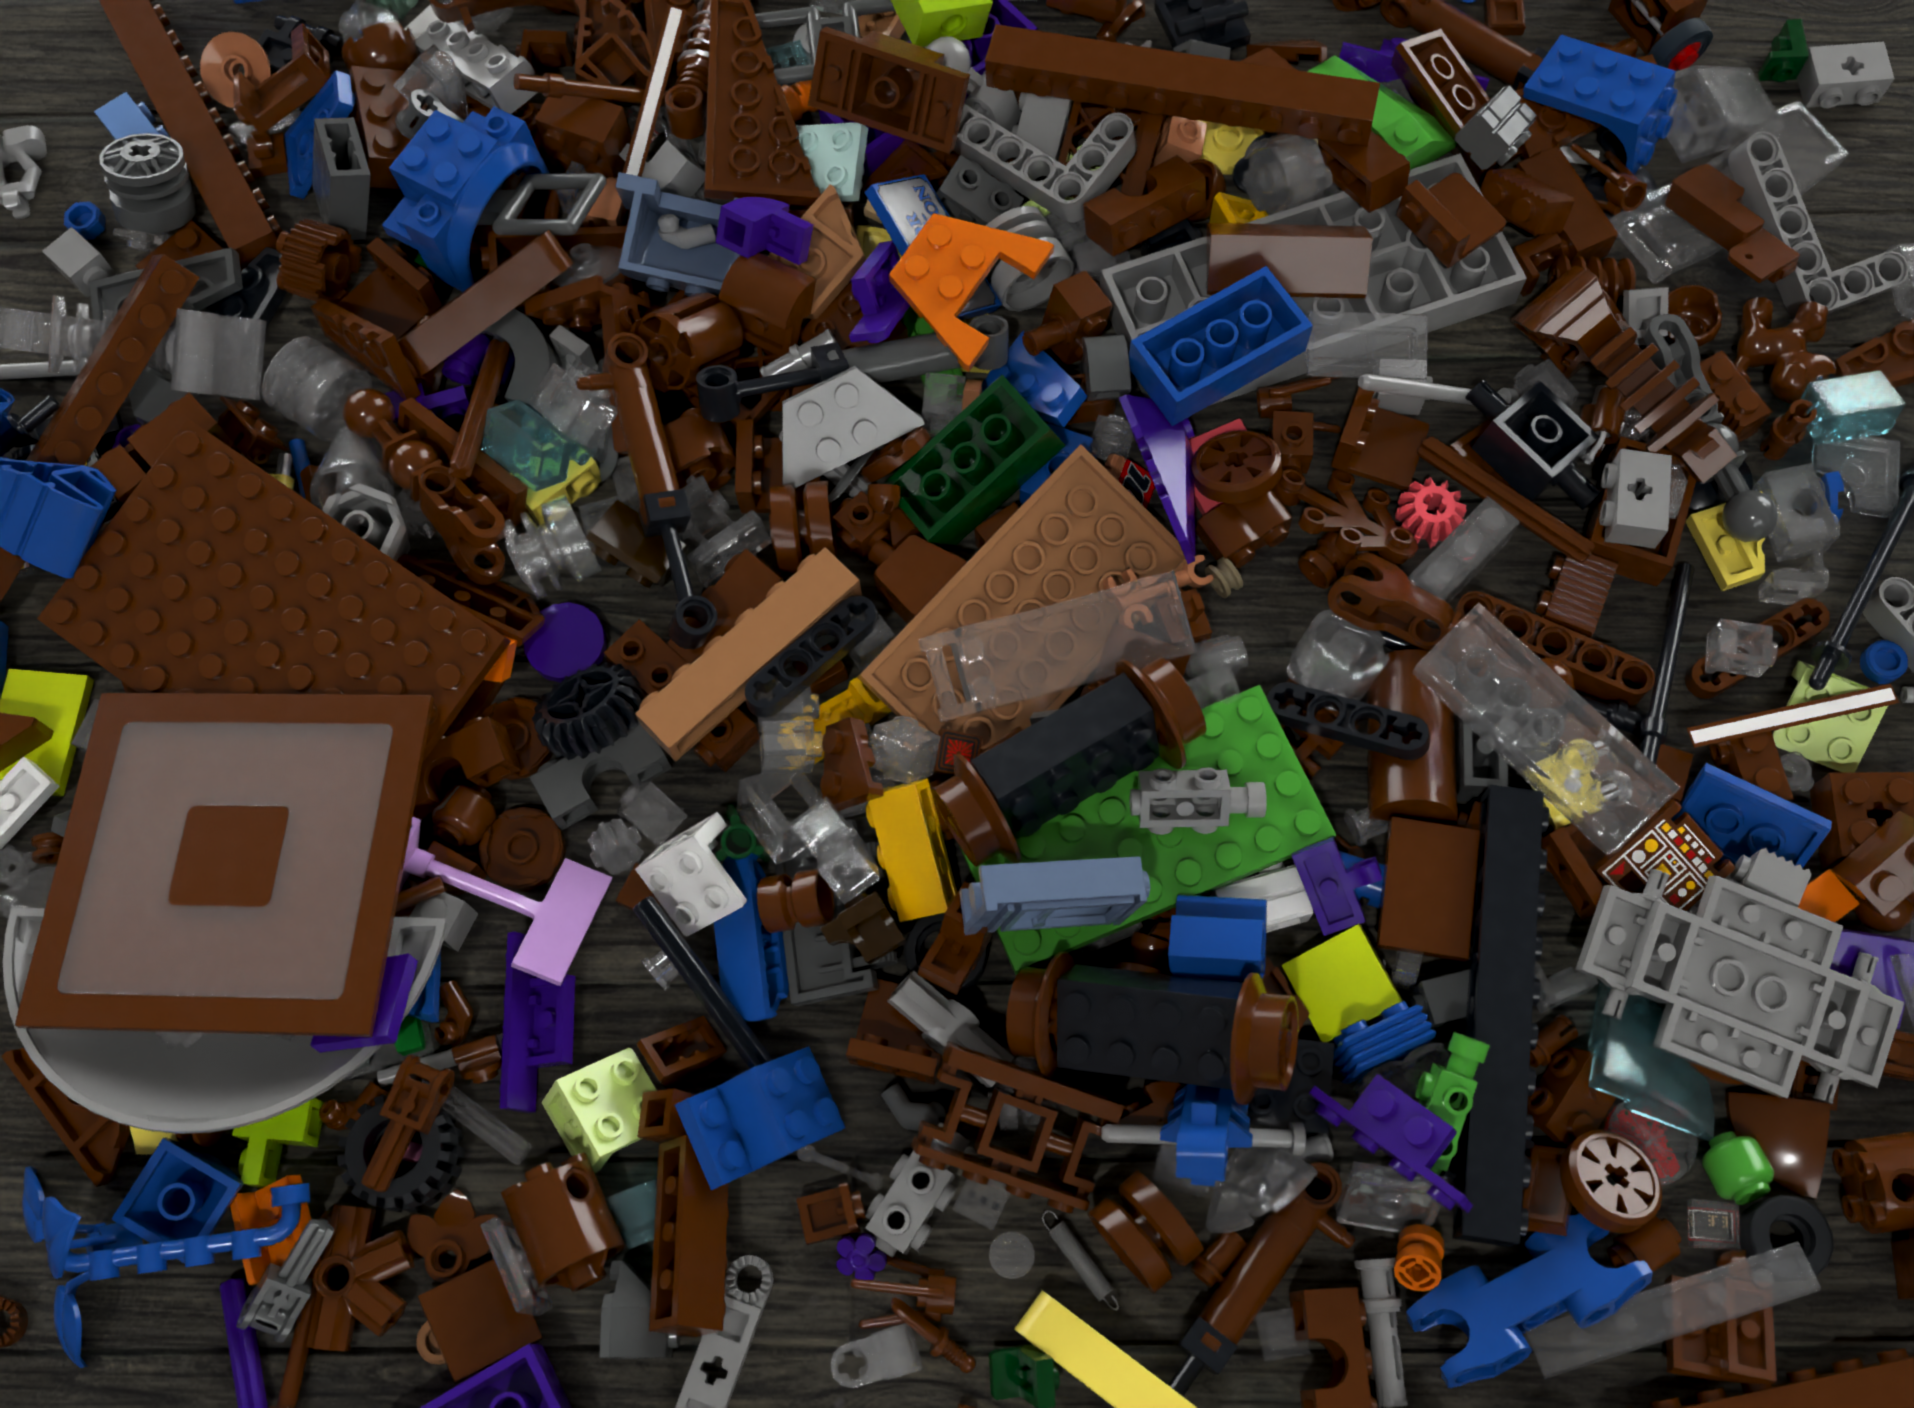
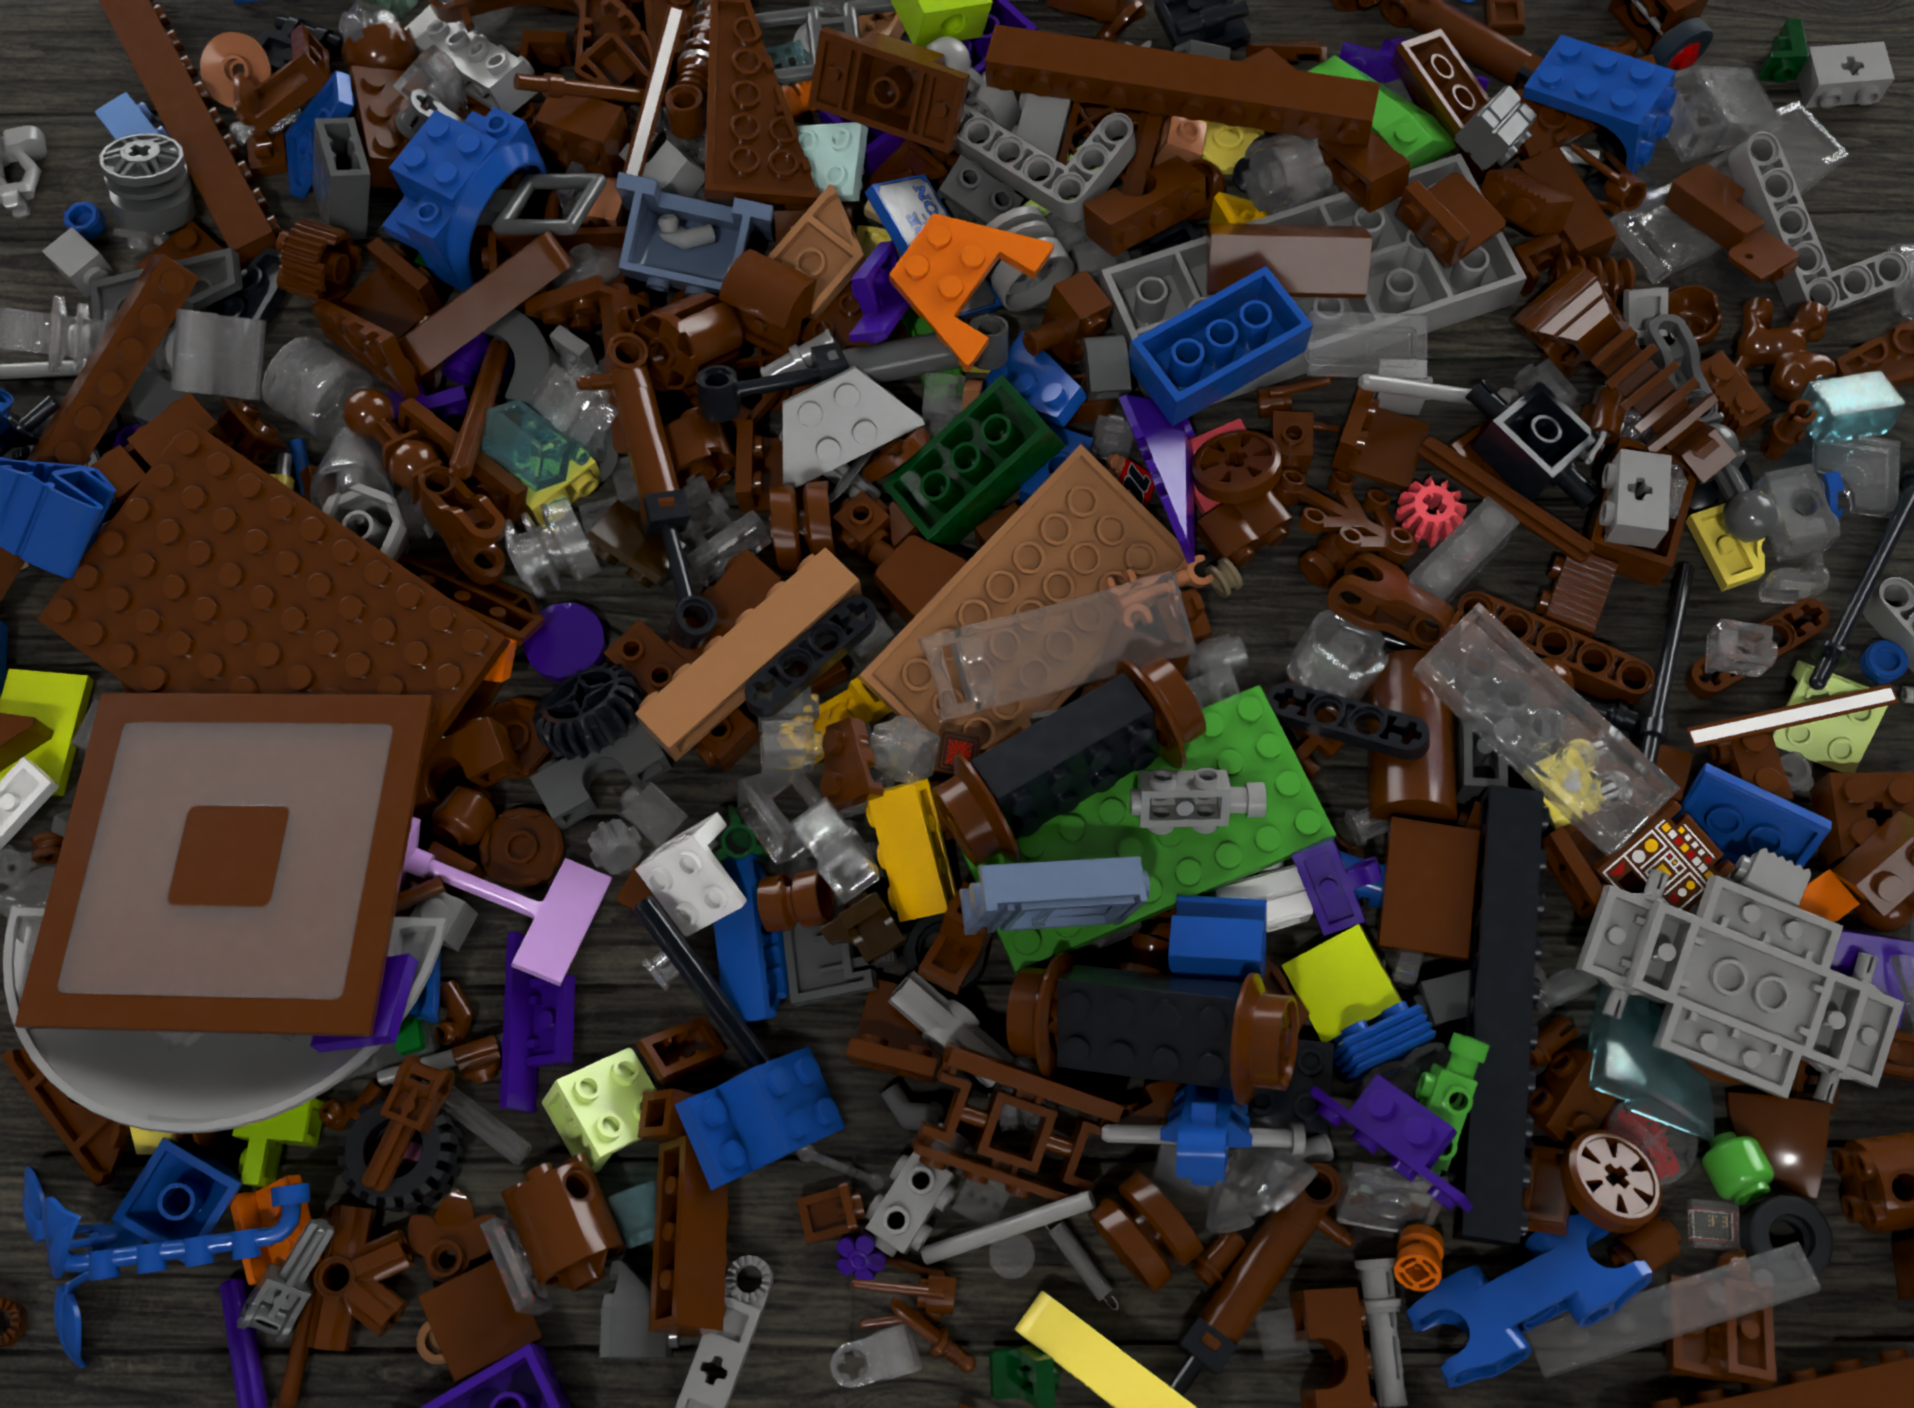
dark purple brick [715,197,813,265] -> none
reddish brown hinge [867,484,901,514] -> none
none -> light grey bar [921,1190,1096,1265]

